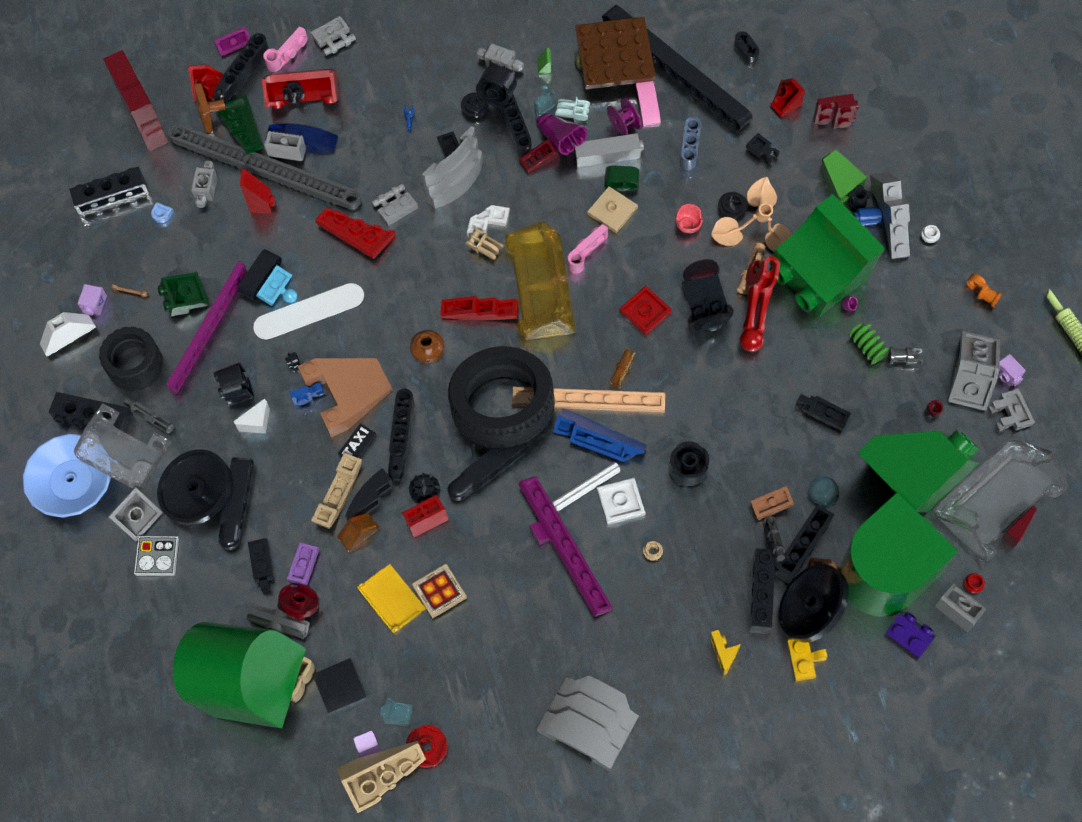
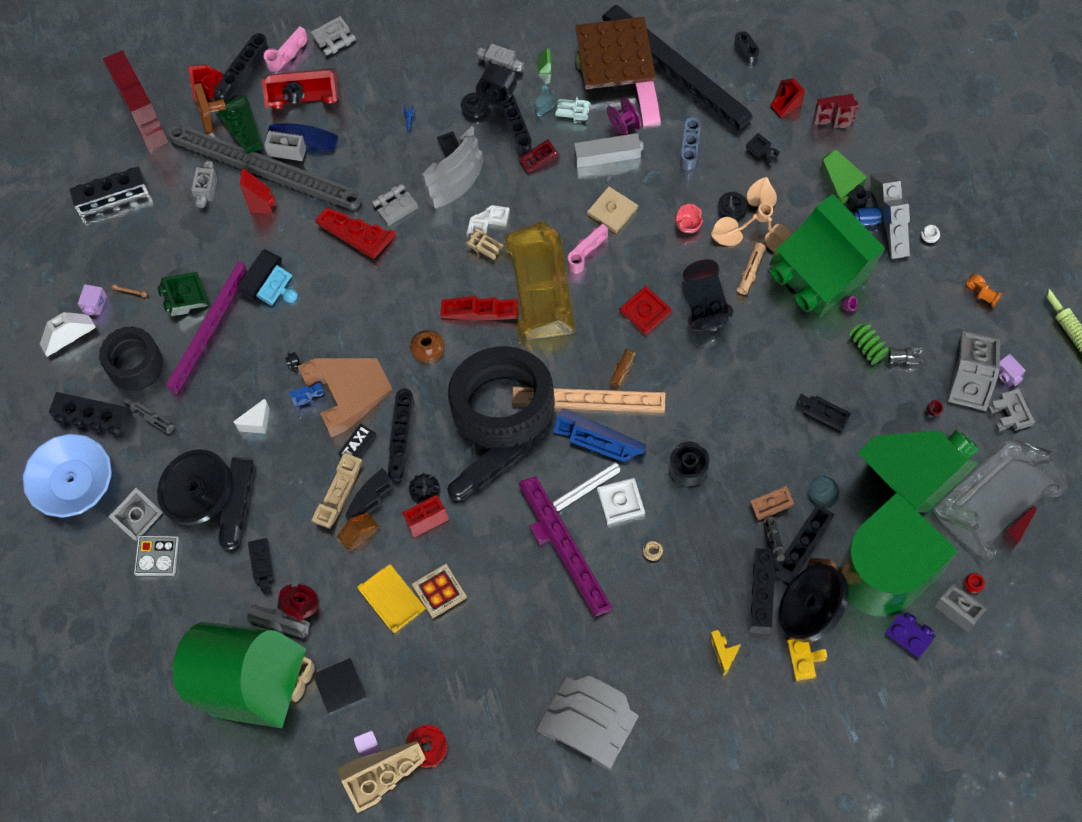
clear windscreen [74,403,171,490] -> none
light blue tile [151,202,174,223] -> none
magenta slope [214,27,250,57] -> none
black brick [214,362,254,406] -> none
white sticker [253,283,364,339] -> none
medium lavender plate [287,542,320,586] -> none
clear light blue bracket [380,699,413,727] -> none
magenta piece [536,113,587,155] -> none
dark green beam [604,165,639,190] -> none
red piece [740,256,780,352] -> none

